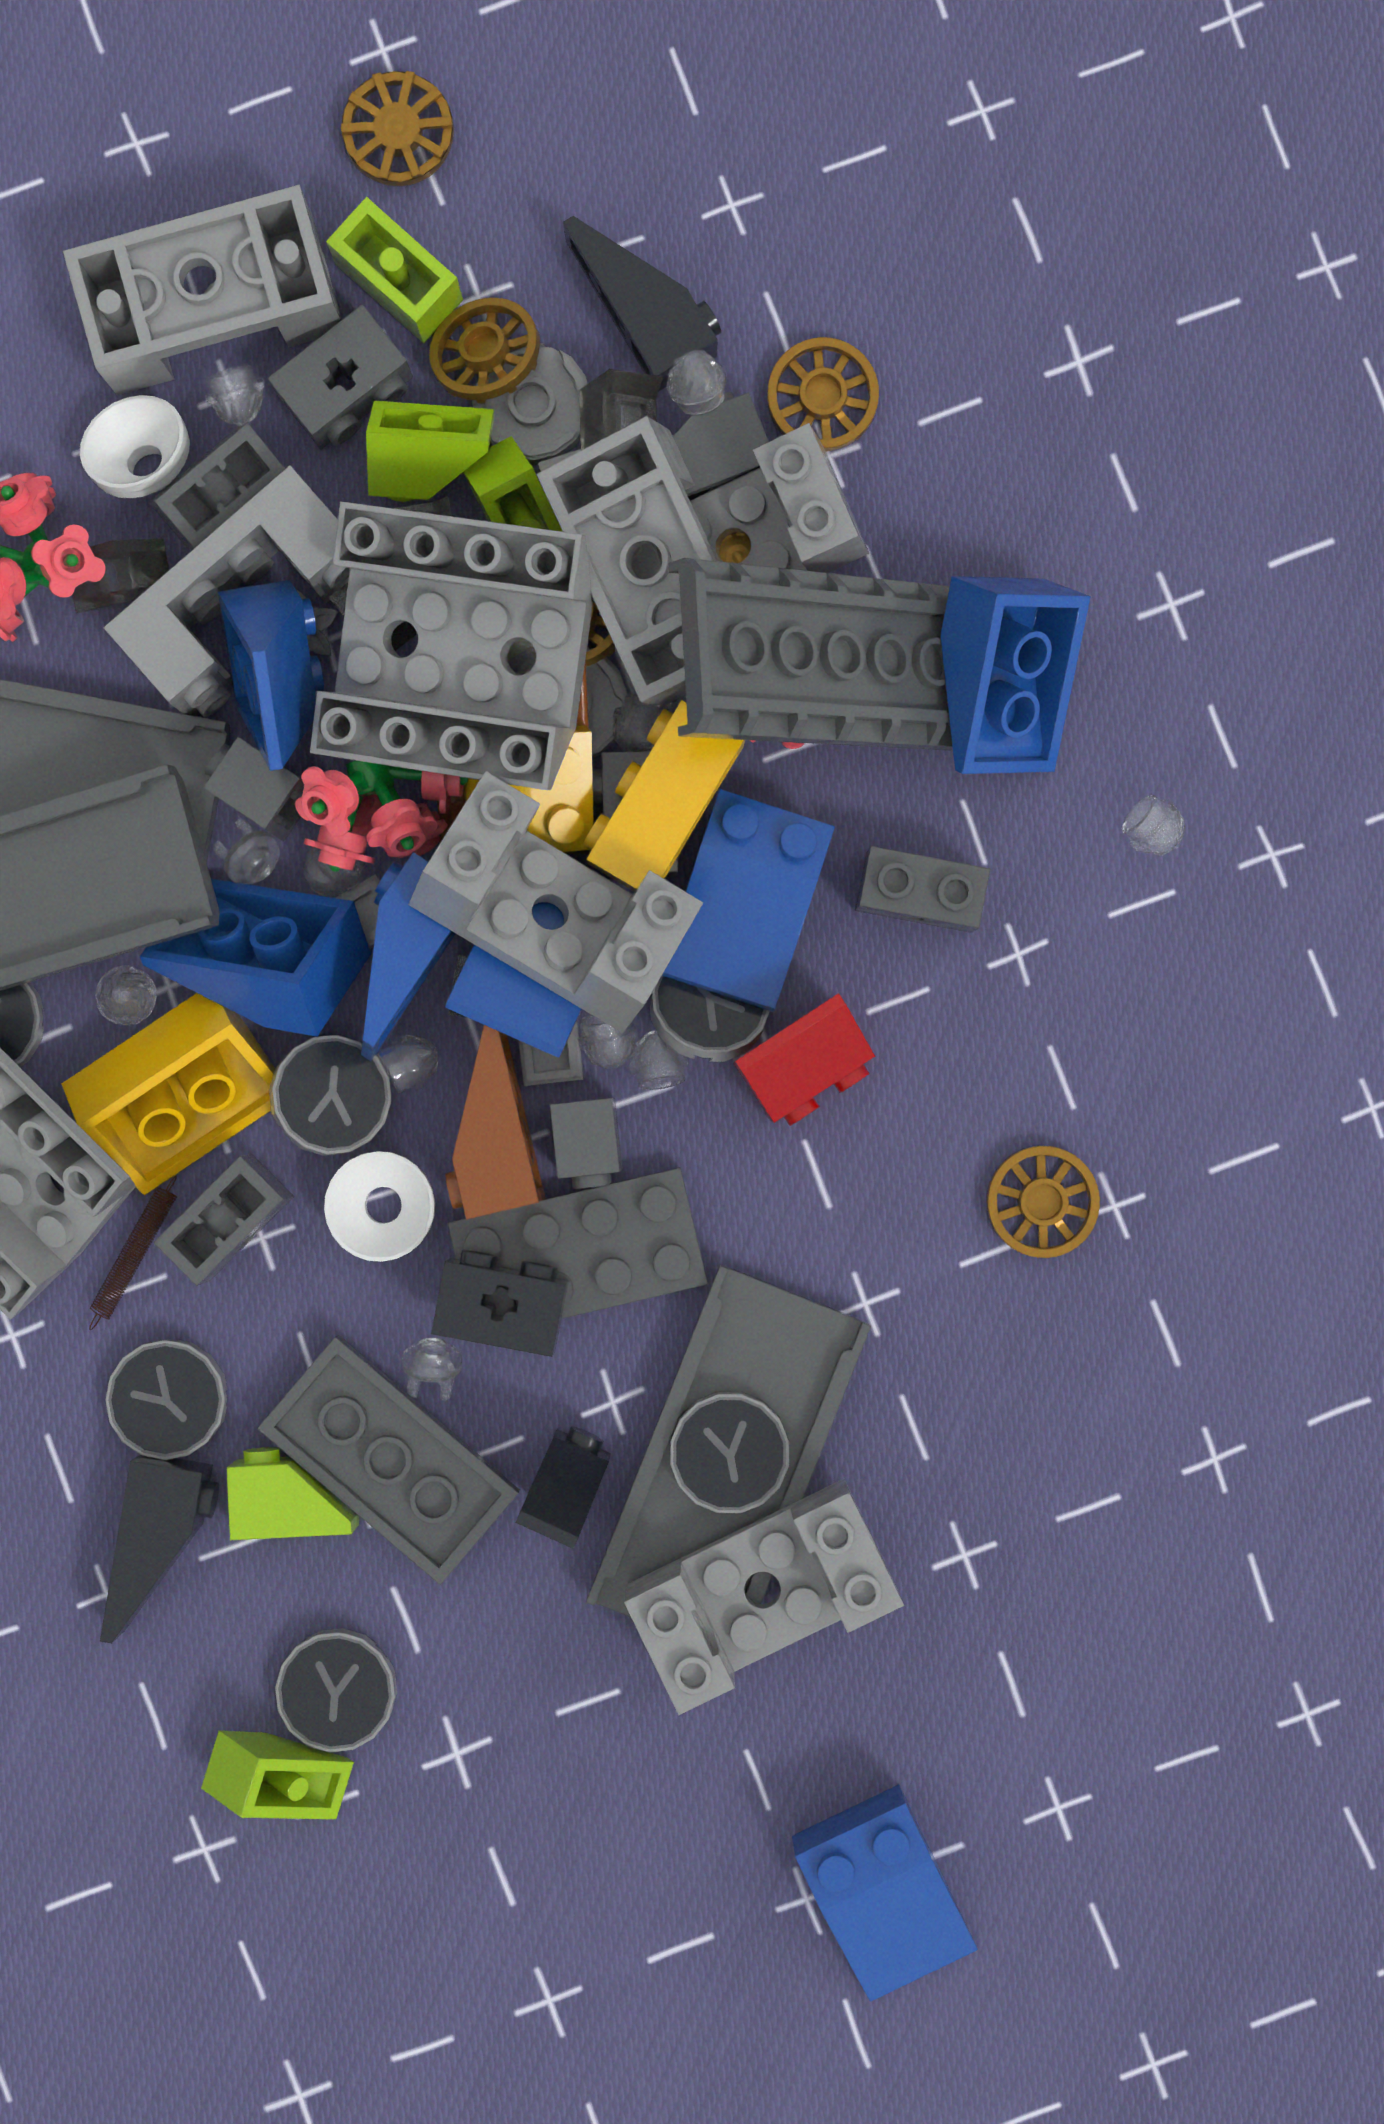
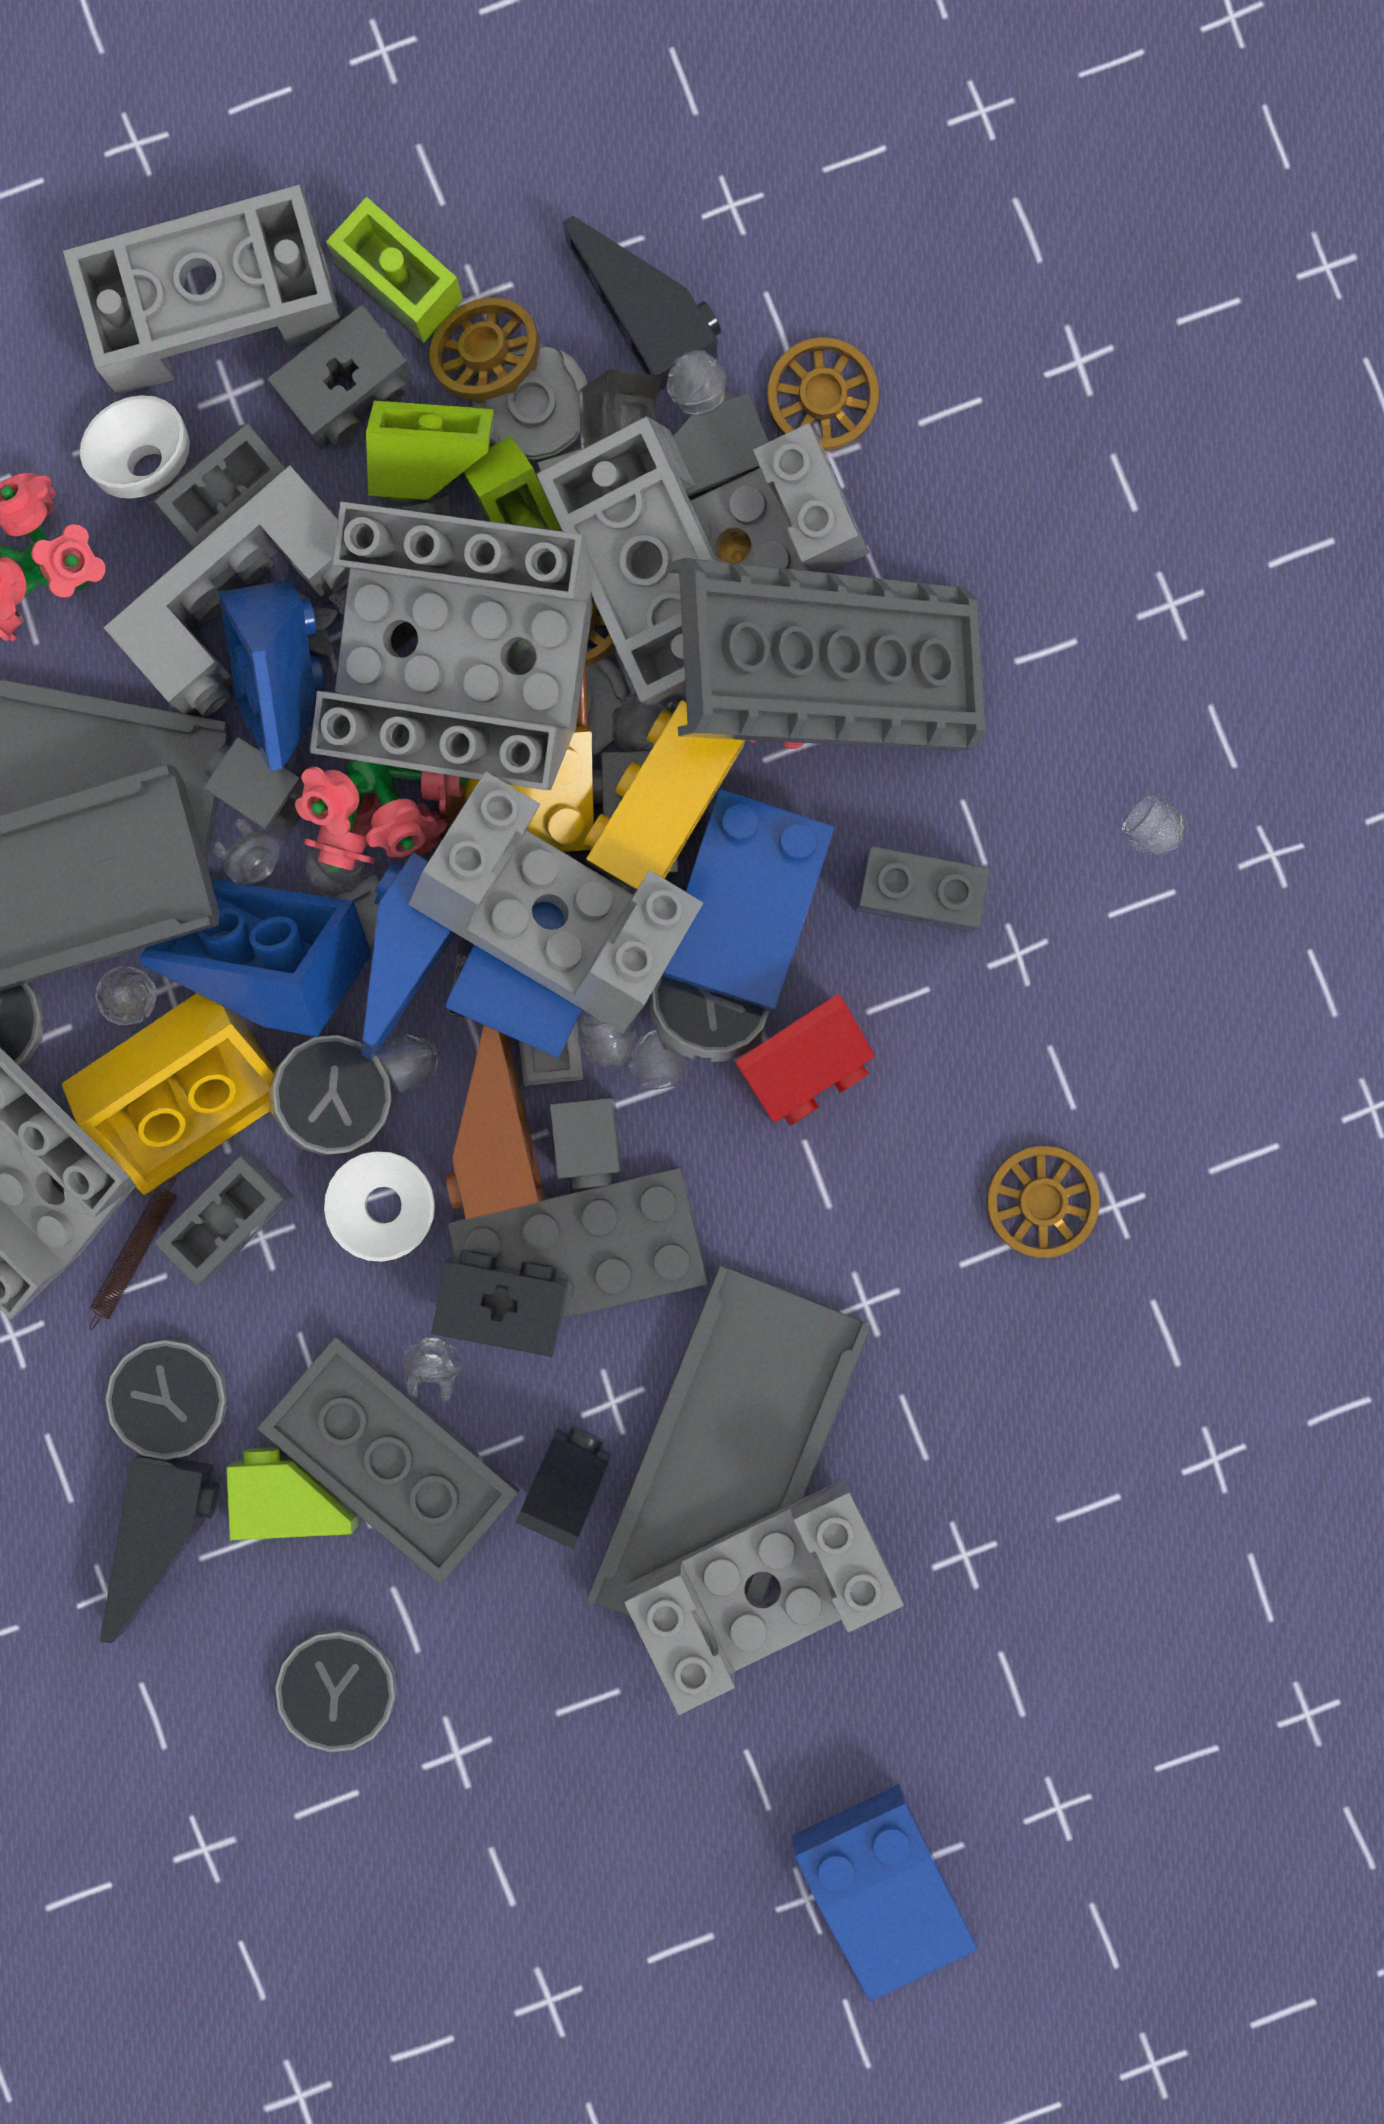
clear smoke window [72,538,169,613] -> none
lime slope [201,1730,354,1819] -> none
clear plate [205,365,265,425] -> none
pearl gold wheel [341,71,454,186] -> none
black tile [670,1392,789,1513] -> none
blue slope [941,576,1091,774] -> none

